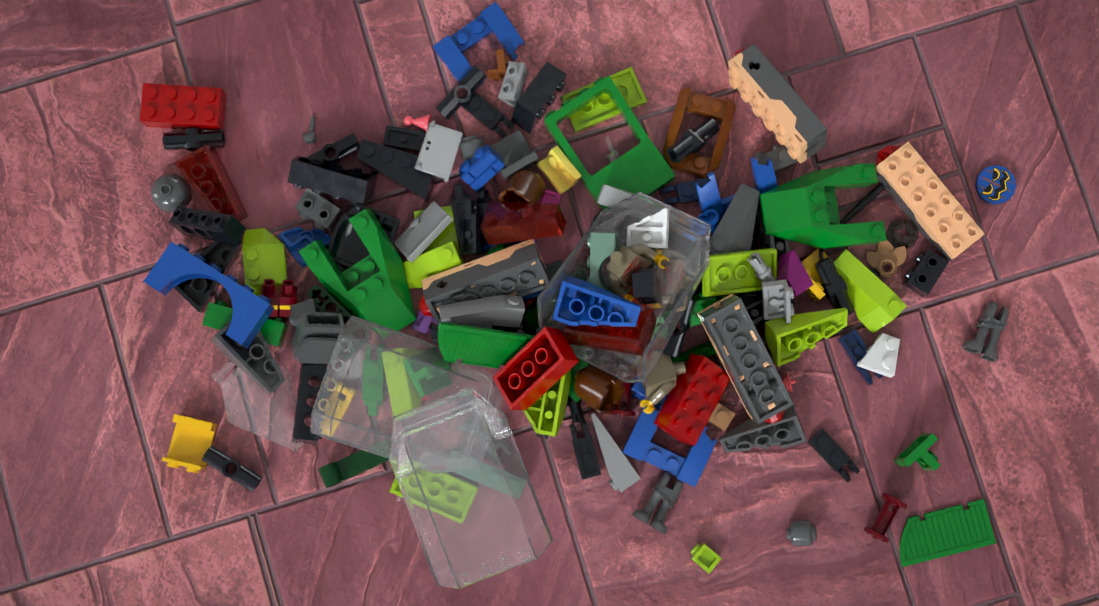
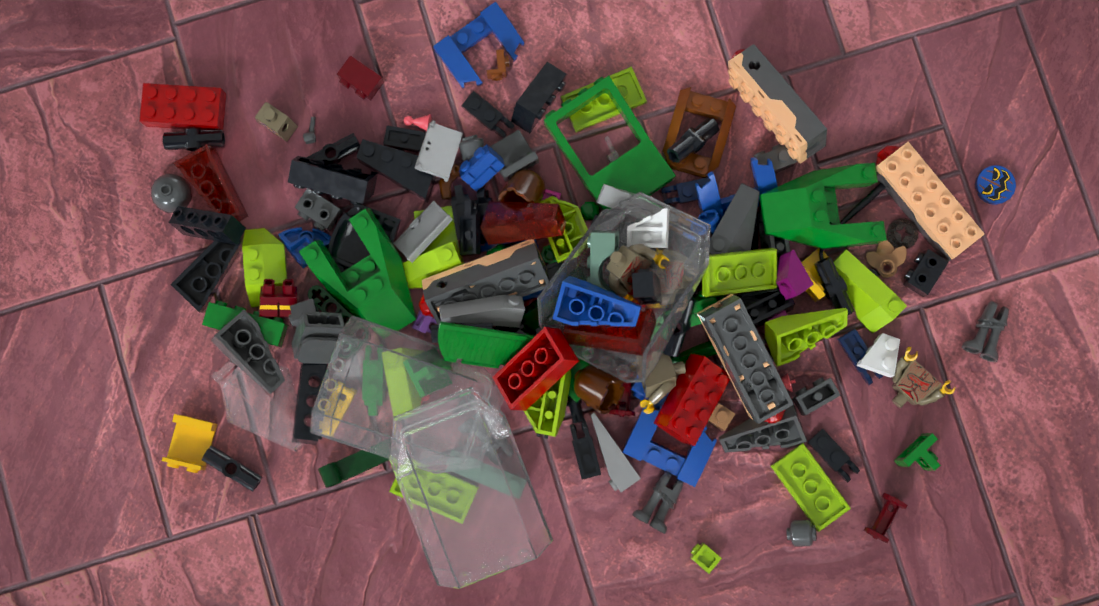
blue arch [143,242,274,348] -> none
black piece [435,65,487,119] -> none
light grey bracket [498,61,528,107] -> none
light yellow bracket [537,146,582,194] -> none
light grey pin [747,253,776,282] -> none
light grey bracket [762,279,794,324] -> none
green piece [899,499,996,567] -> none
none -> dark tan torso [255,102,298,142]
none -> dark red brick [337,56,384,101]
none -> reddish brown arm [439,164,460,200]
none -> lime wedge [537,196,590,263]
none -> green tile [540,245,557,264]
none -> green tile [581,202,599,221]
none -> lime tile [770,443,851,532]
none -> dark grey brick [792,377,841,416]
none -> dark tan torso [892,347,956,408]

